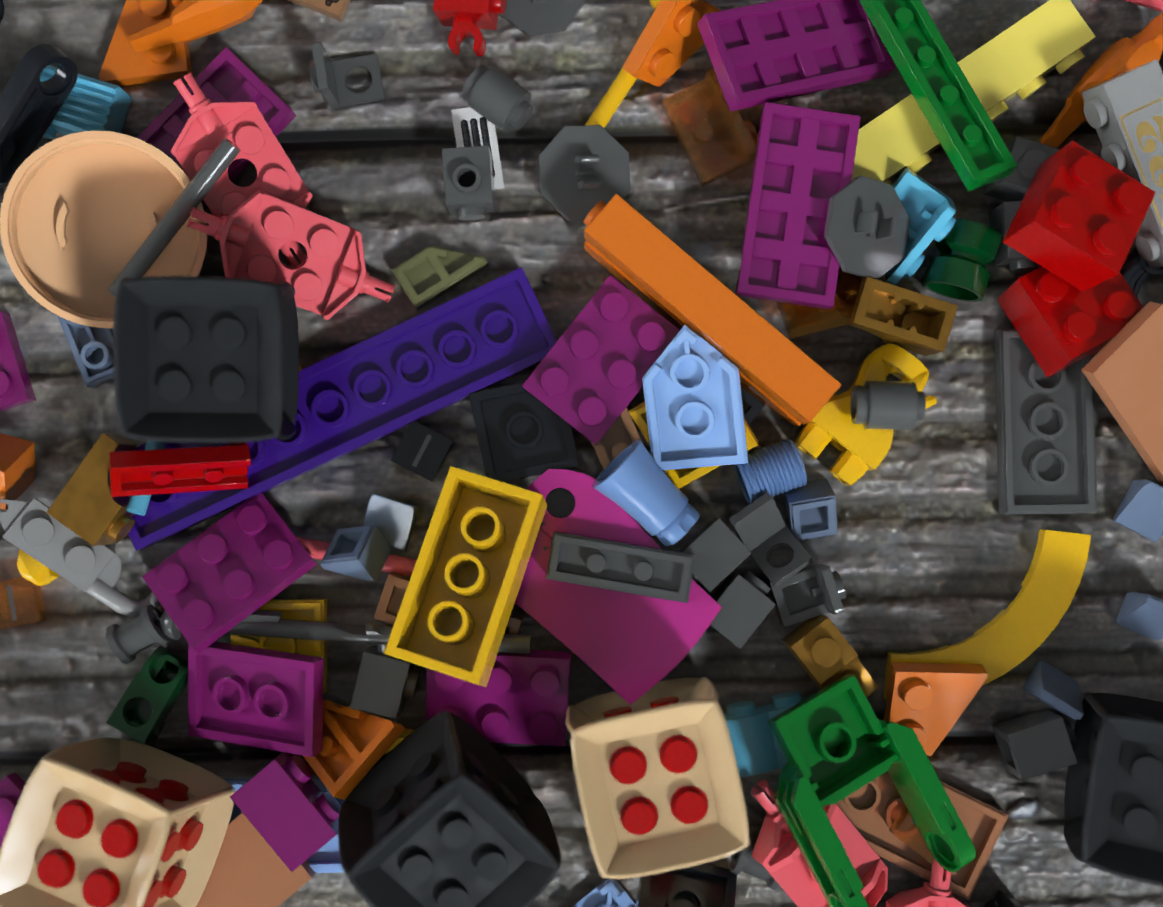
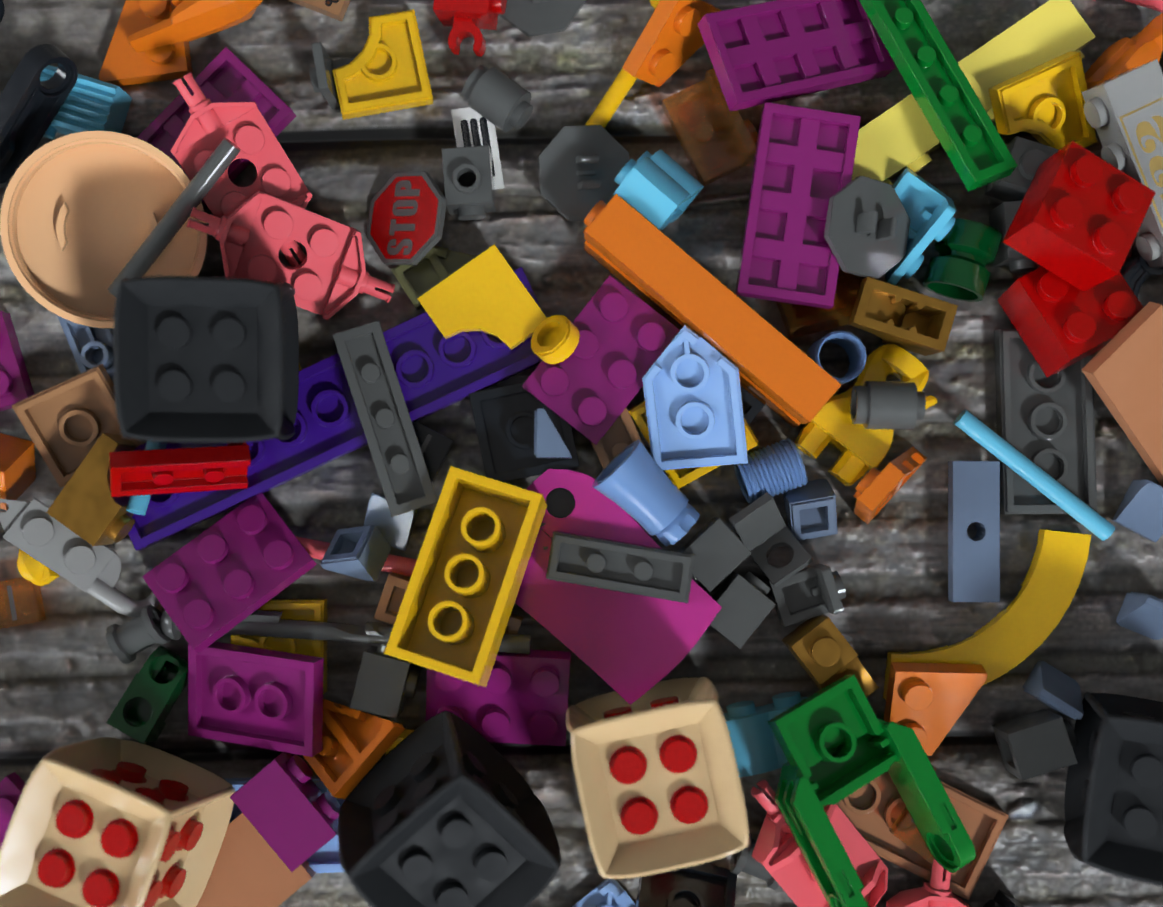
none -> medium nougat tile [12,364,147,488]
none -> yellow tile [332,10,433,120]
none -> dark grey plate [332,320,438,517]
none -> piece [366,171,447,265]
none -> yellow tile [417,244,547,350]
none -> yellow tile [531,315,580,364]
none -> sand blue slope [534,408,572,459]
none -> medium azure brick [613,149,704,231]
none -> medium blue piece [806,330,867,384]
none -> orange wing [853,446,927,525]
none -> sand blue tile [948,461,1000,602]
none -> medium azure bar [953,409,1115,541]
none -> yellow tile [988,51,1097,150]

